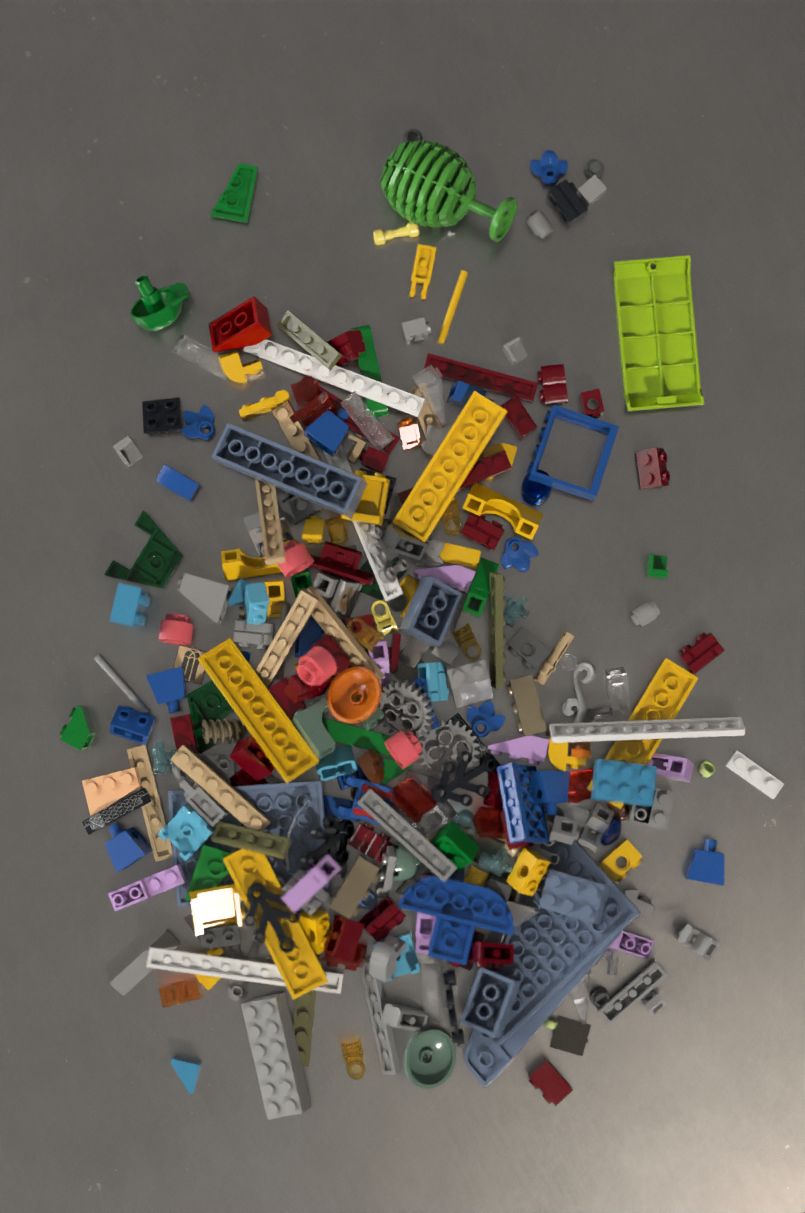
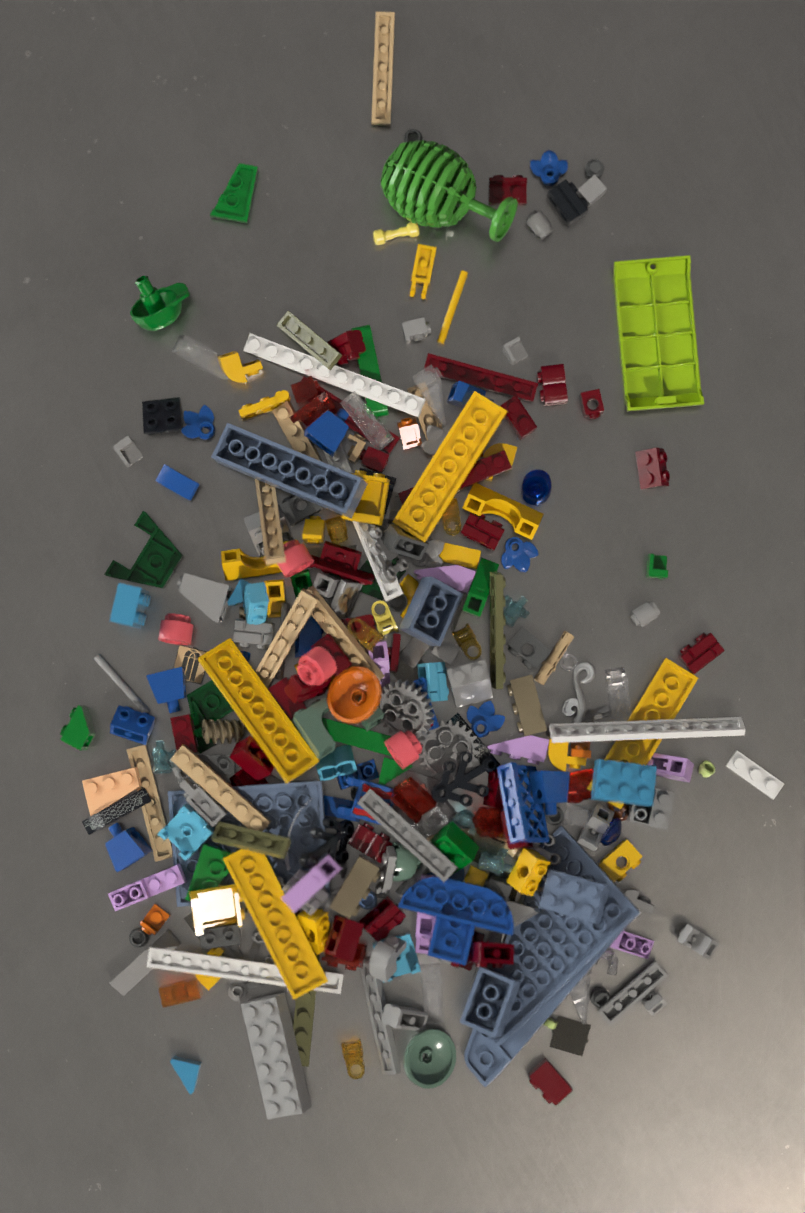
red slope [209,296,272,353] -> none
black plant [244,883,300,953] -> none
reddish brown rock [358,749,385,784] -> none
black plant [443,970,465,1047] -> none
blue window [527,405,619,501] -> none
light grey brick [549,815,580,845] -> none
blue torso [685,838,724,886] -> none
none -> dark grey plate [129,928,149,948]
none -> orange bracket [139,903,171,935]
none -> tan plate [372,12,395,126]
none -> dark red bracket [489,175,527,205]

